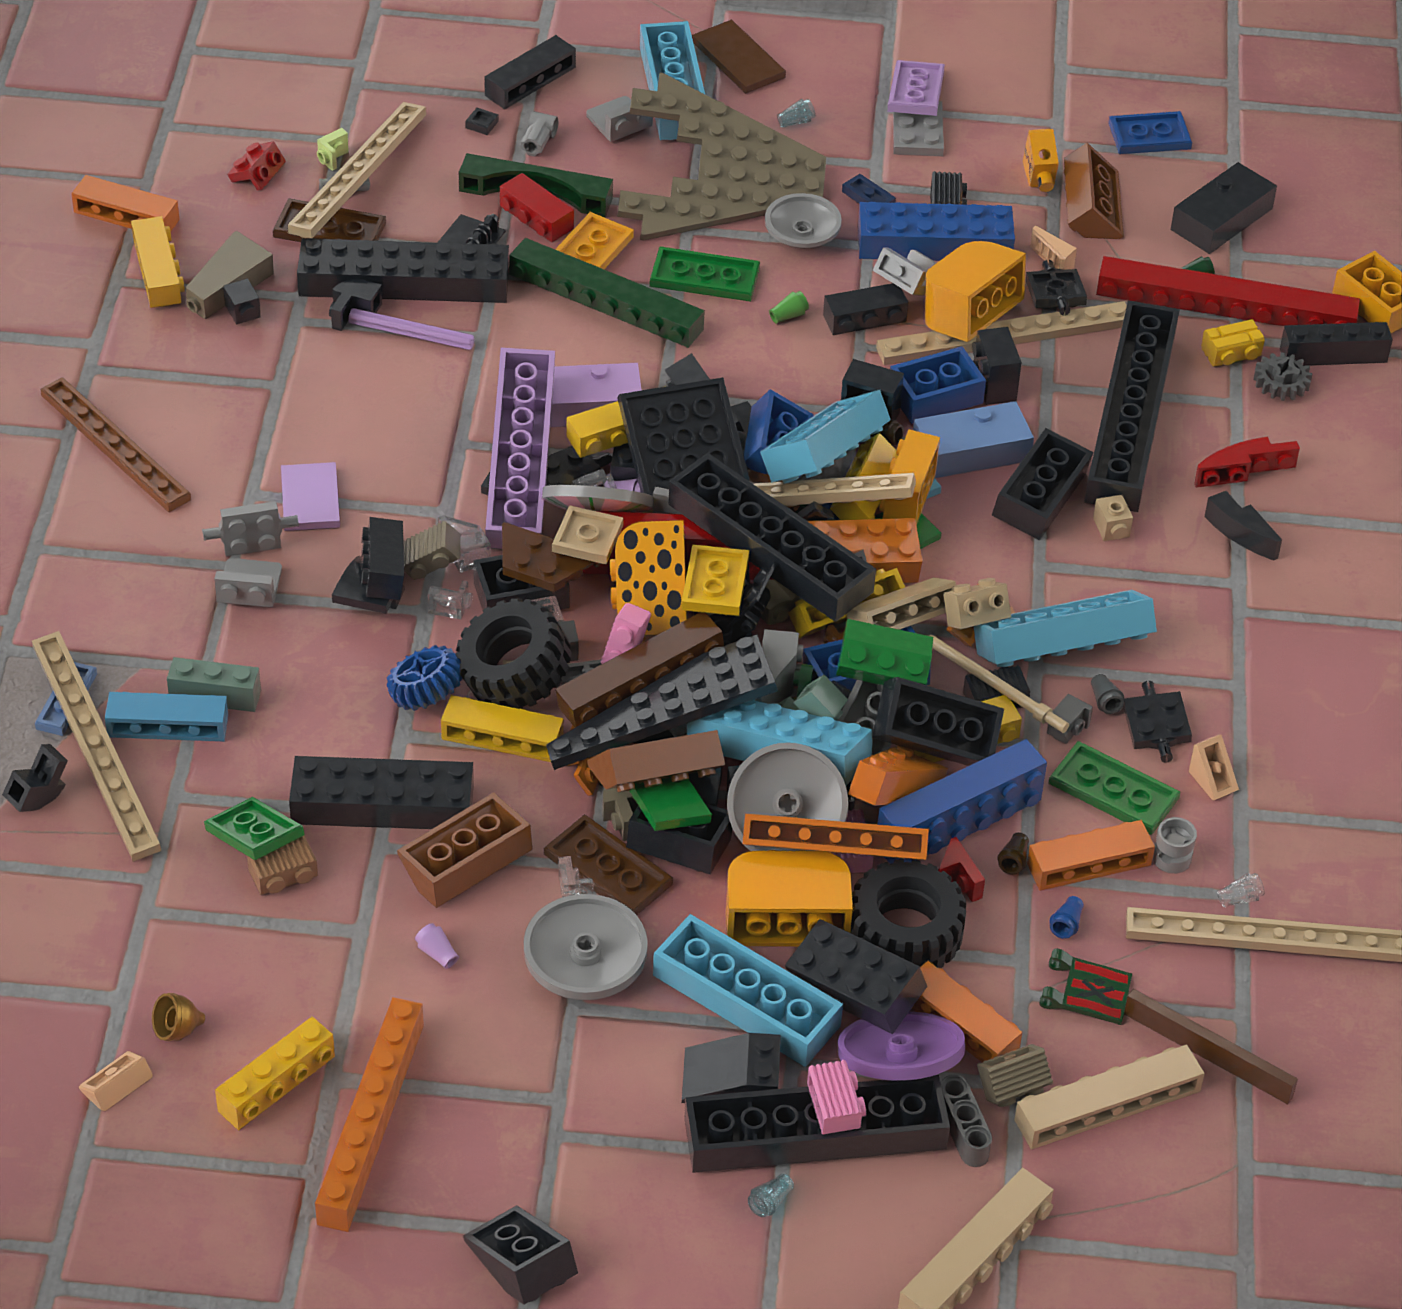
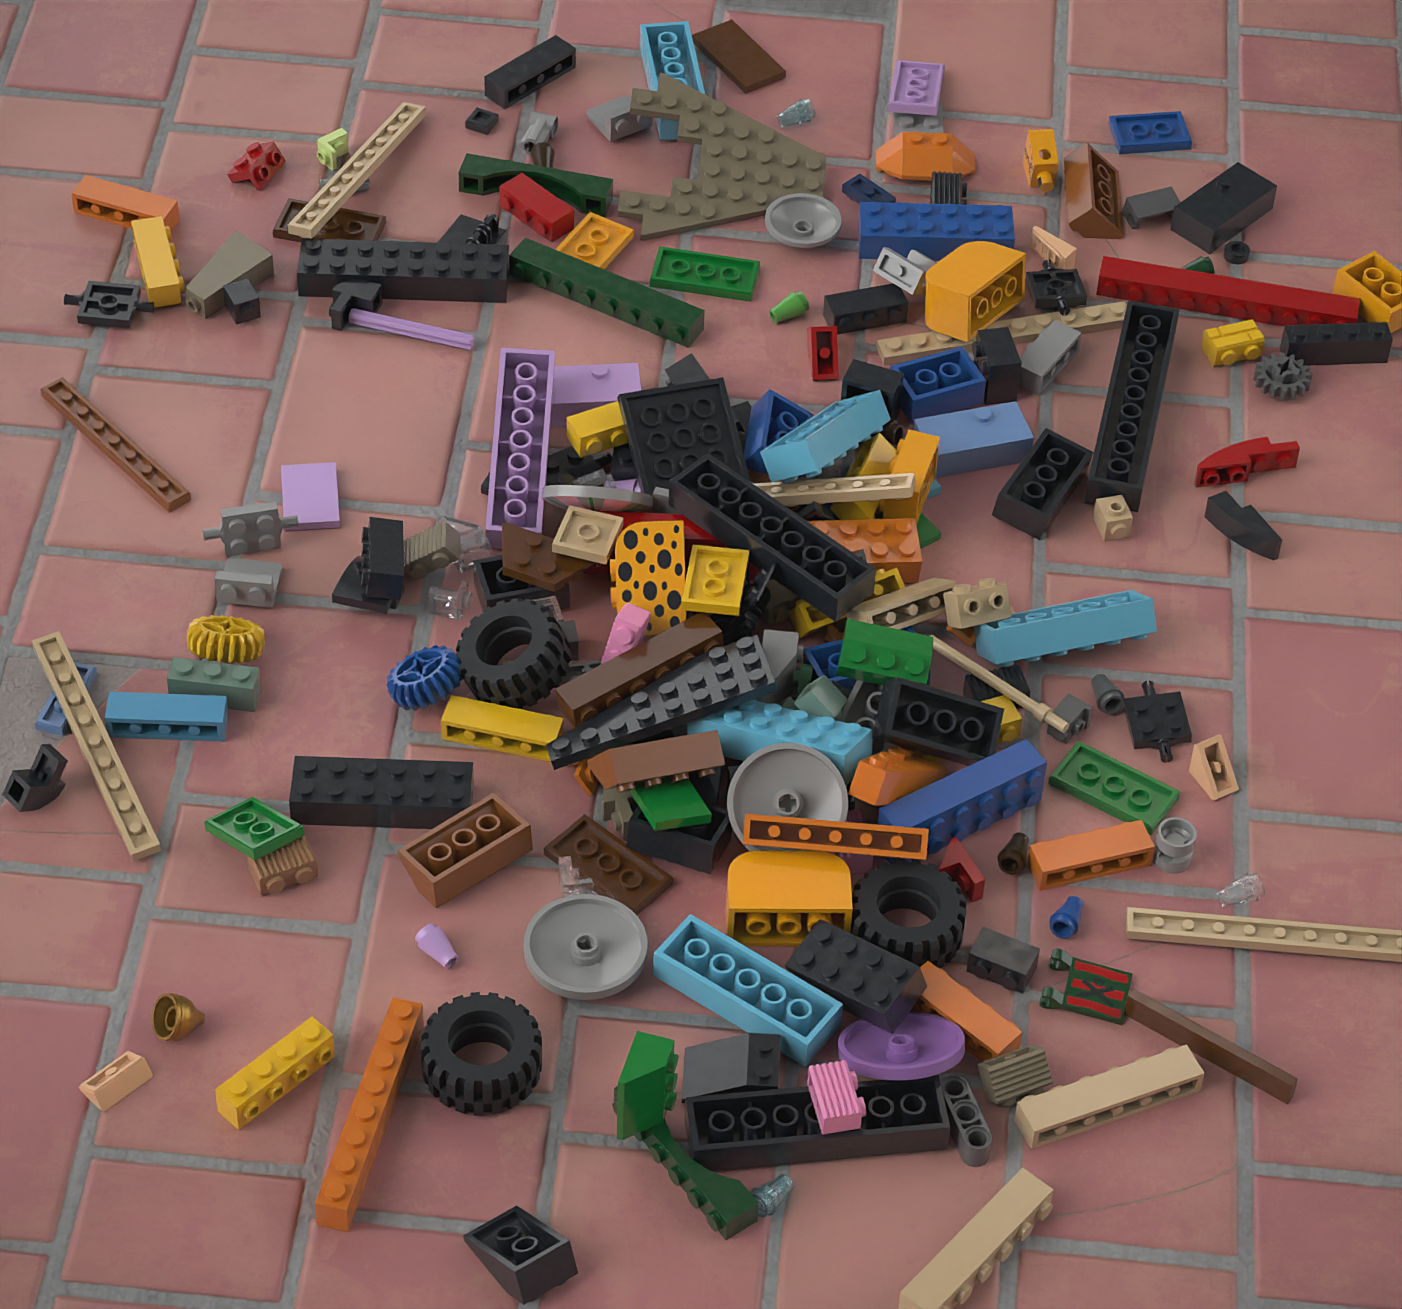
none -> black plate [64,281,154,328]
none -> yellow gear [187,615,265,664]
none -> black tyre [421,992,542,1116]
none -> dark brown cone [530,142,555,168]
none -> dark green arch [612,1086,759,1240]
none -> green slope [617,1031,679,1140]
none -> red slope [807,326,839,380]
none -> orange wedge [875,132,975,181]
none -> black brick [966,927,1040,994]
none -> light grey brick [1019,320,1082,396]
none -> dark grey hinge [1122,186,1180,228]
none -> black tile [1223,241,1250,265]

